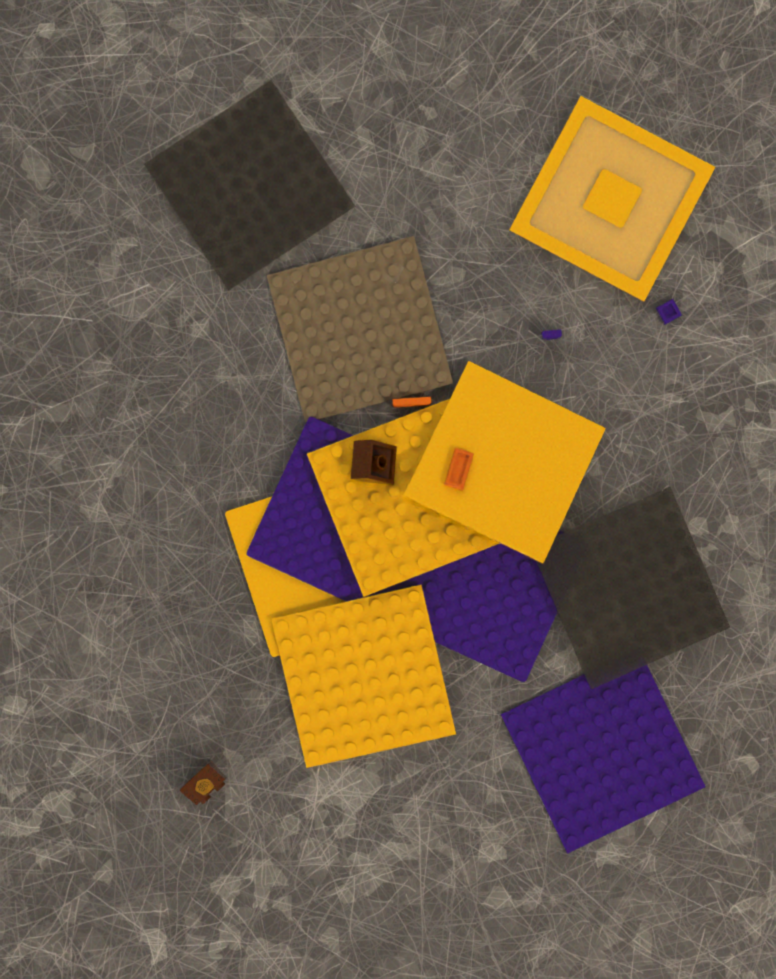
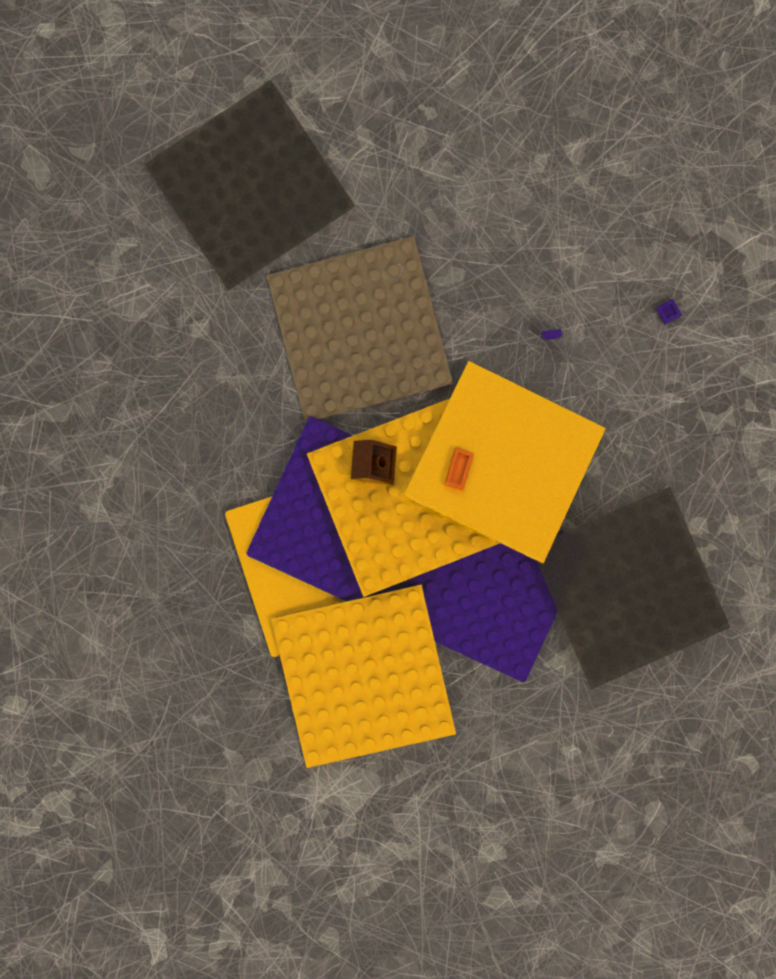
reddish brown slope [180,761,227,805] -> none
orange tile [392,397,431,408] -> none
dark purple baseplate [501,648,706,854] -> none
baseplate [509,96,715,302] -> none

